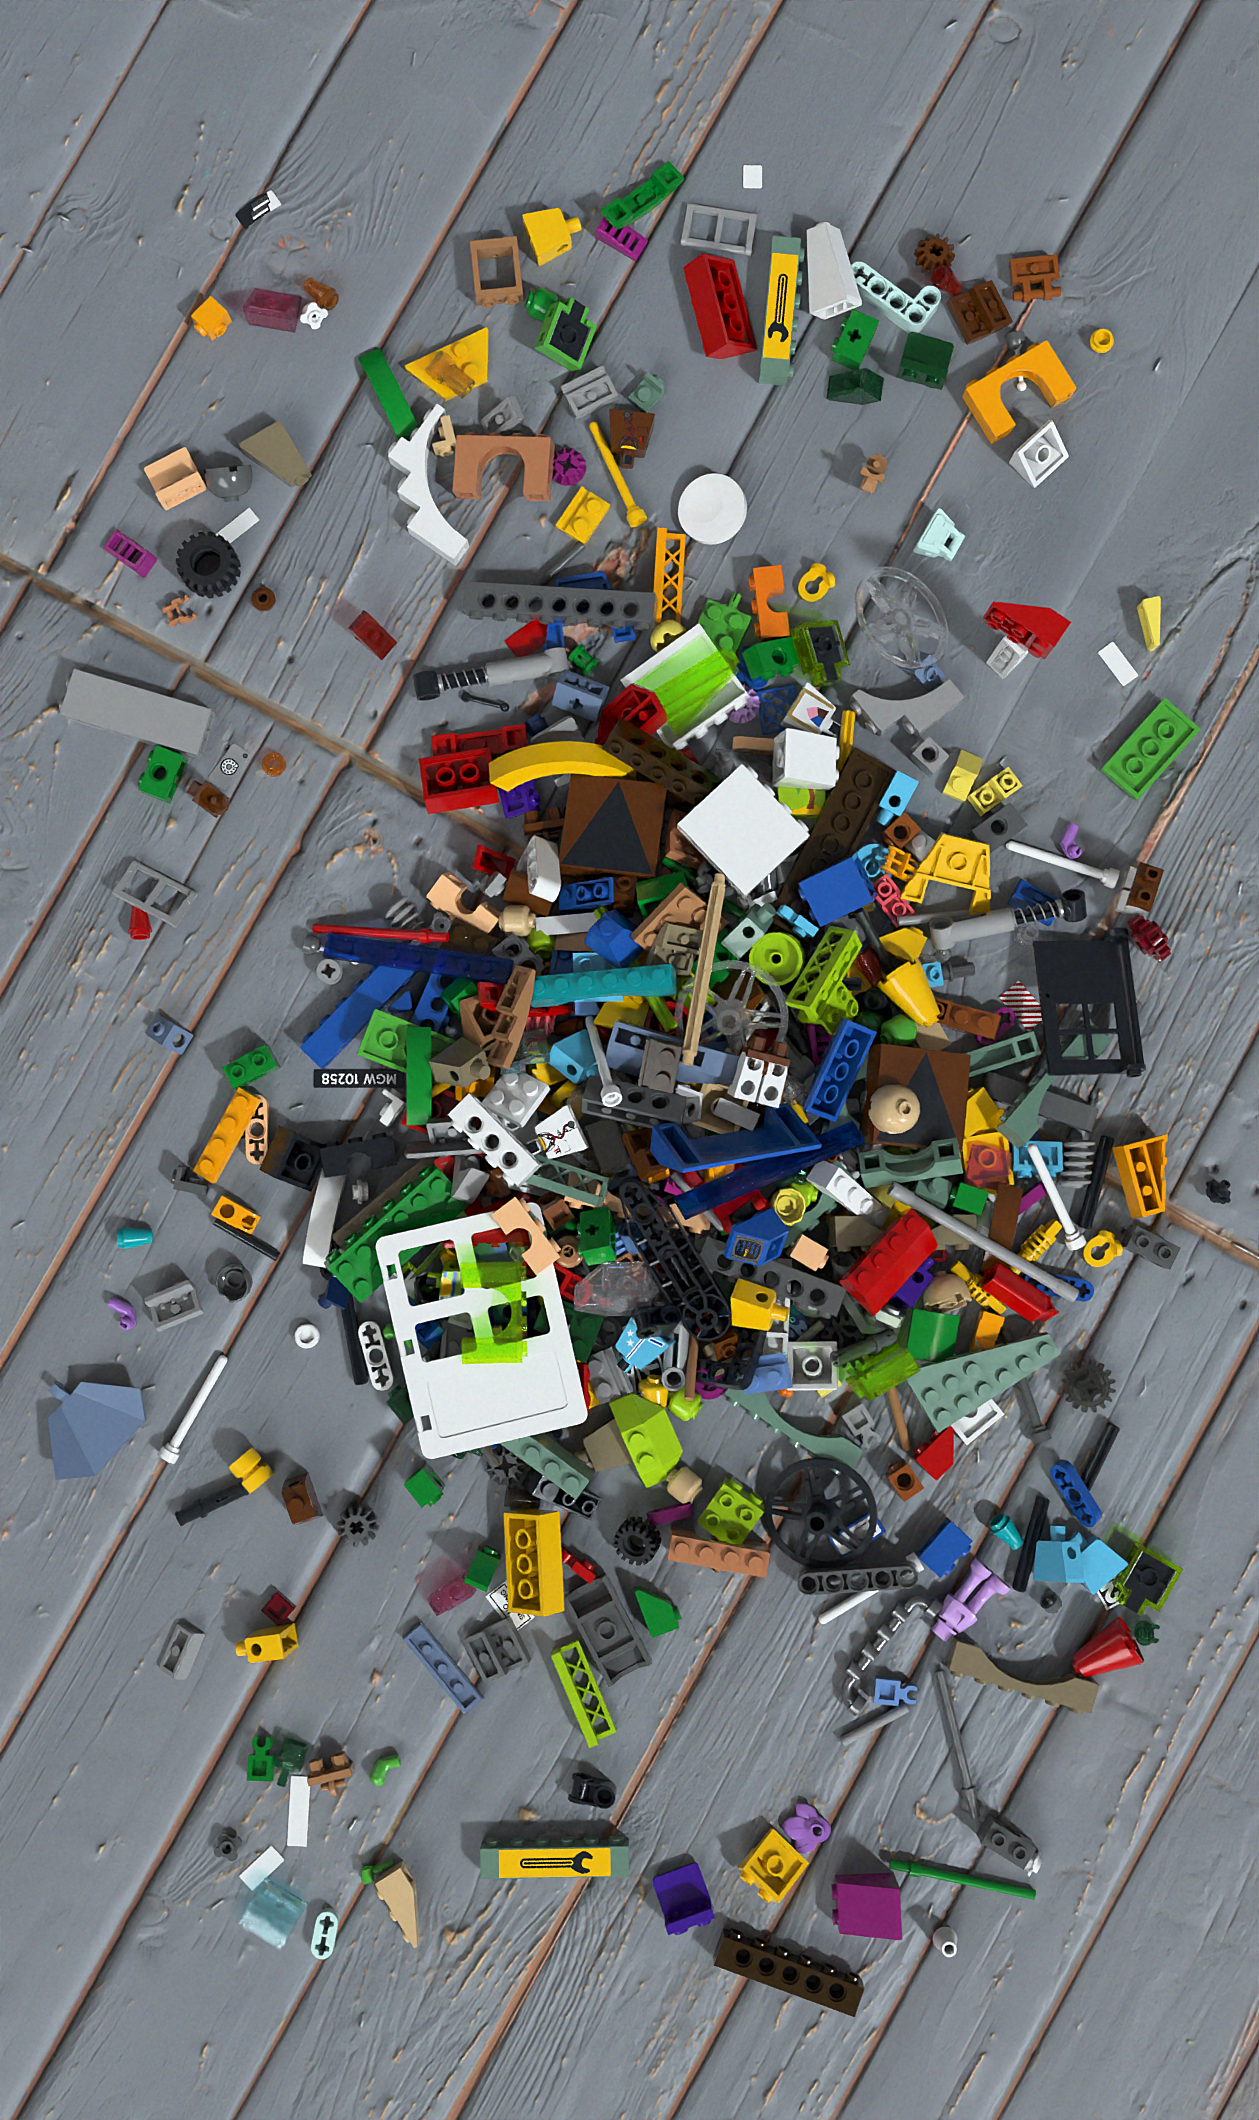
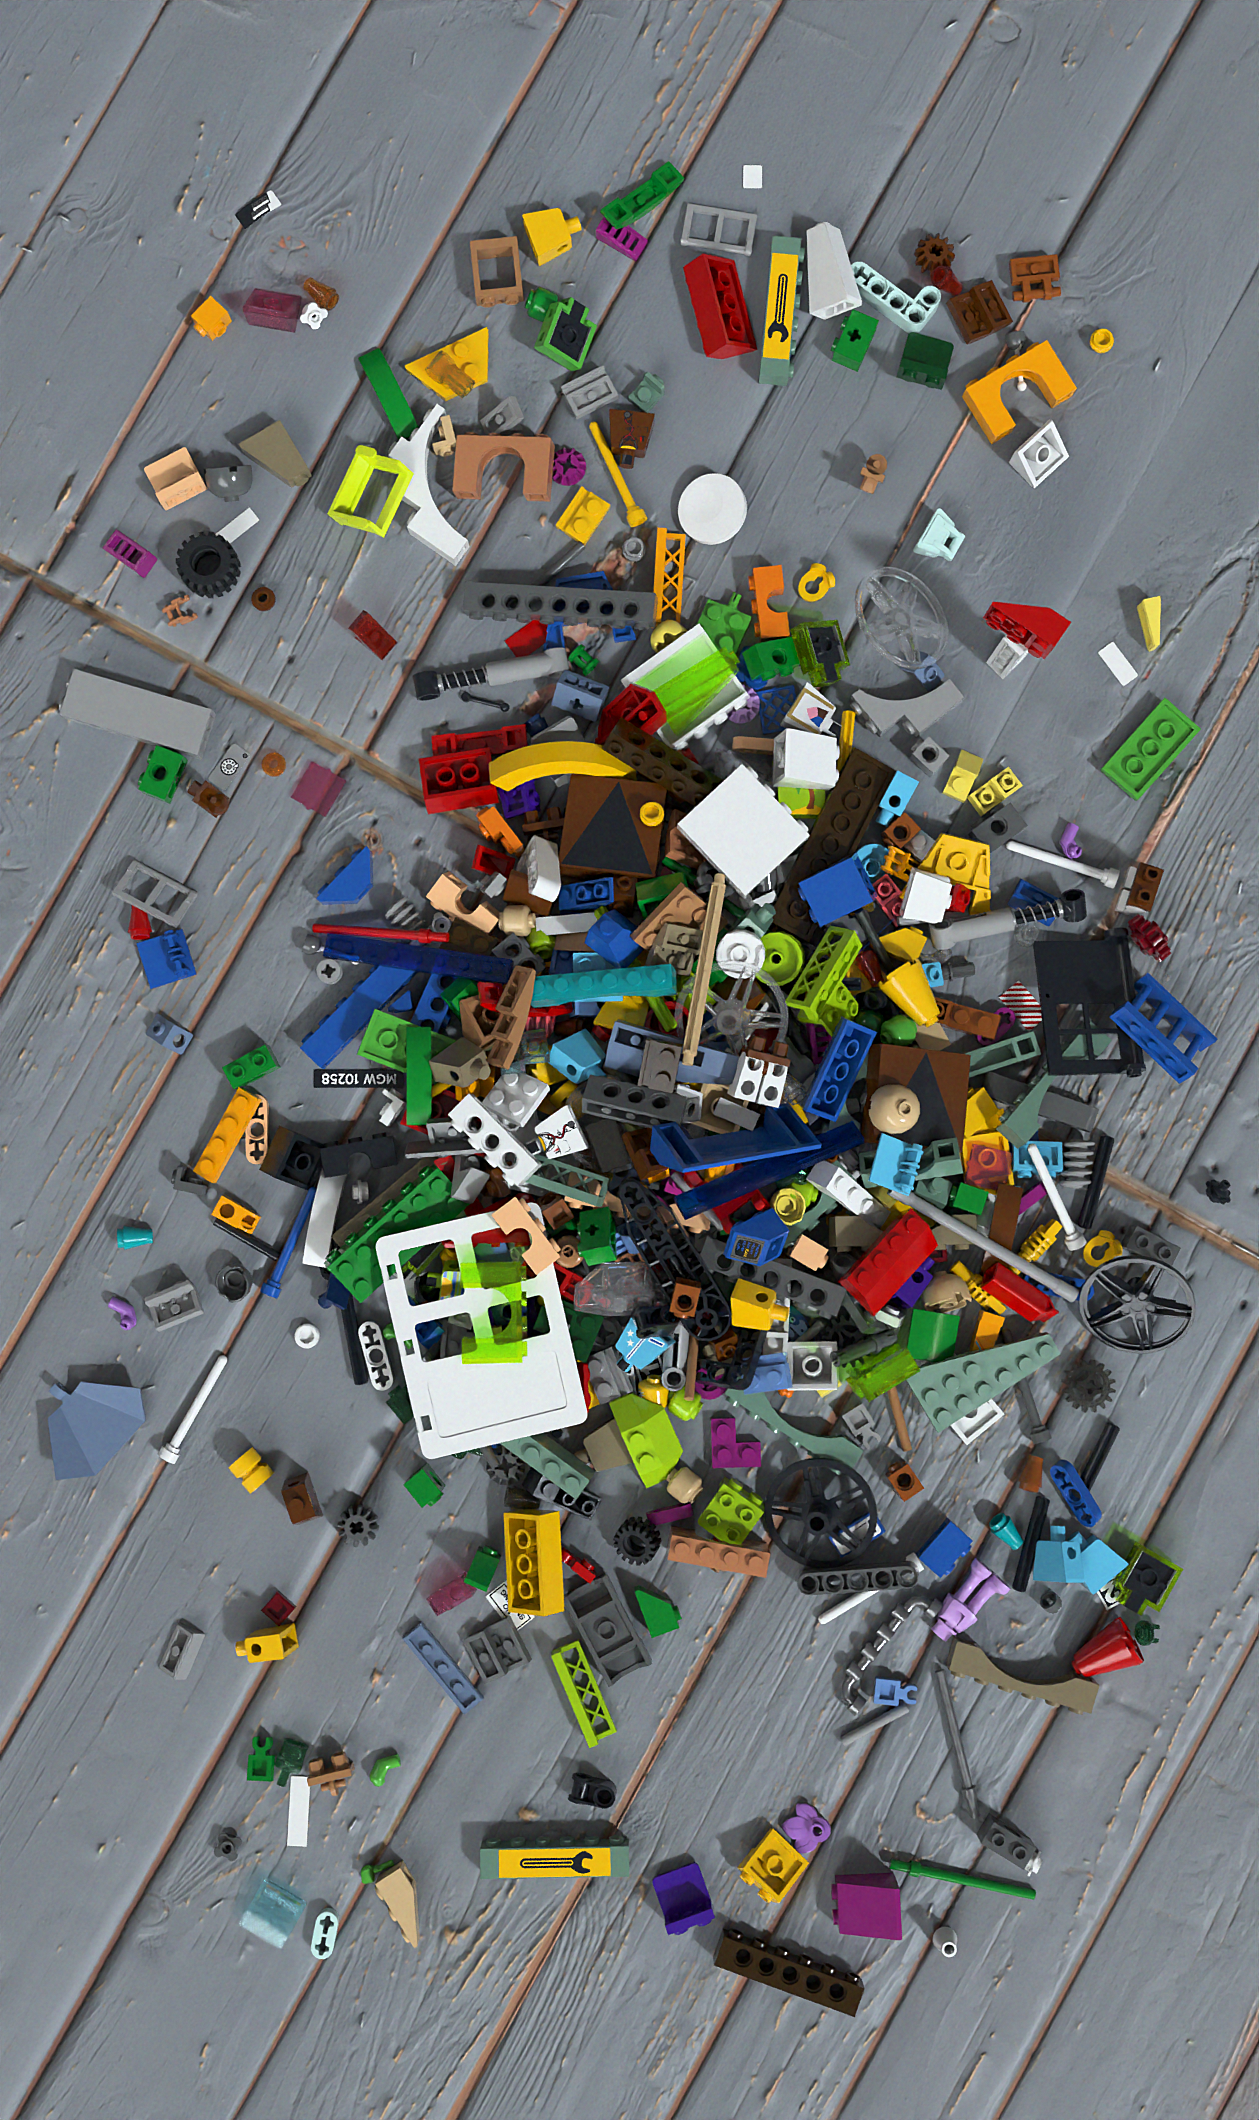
black pin [175,1481,249,1526] -> none
white sticker [239,1845,284,1891] -> none
white piece [585,1016,622,1107] -> none
medium azure plate [776,905,819,938] -> none
clear green slope [826,368,884,405] -> none
red slope [913,1426,954,1481] -> none
light orange wedge [1112,1134,1168,1218] -> none
none -> blue hinge [136,929,197,989]
none -> blue piece [260,1187,317,1298]
none -> clear pink piece [291,762,346,817]
none -> blue slope [316,846,373,905]
none -> neon yellow piece [327,445,414,538]
none -> orange plate [476,806,525,857]
none -> light grey plate [622,537,646,562]
none -> yellow plate [640,802,664,826]
none -> dark orange brick [669,1277,701,1318]
none -> magenta plate [711,1417,761,1468]
none -> white tile [716,929,765,979]
none -> medium azure hinge [868,1133,924,1196]
none -> white torso [899,867,952,924]
none -> red bracket [945,883,971,913]
none -> dark orange cone [1018,1455,1044,1493]
none -> black wheel [1079,1255,1196,1354]
none -> blue fence [1109,973,1217,1084]

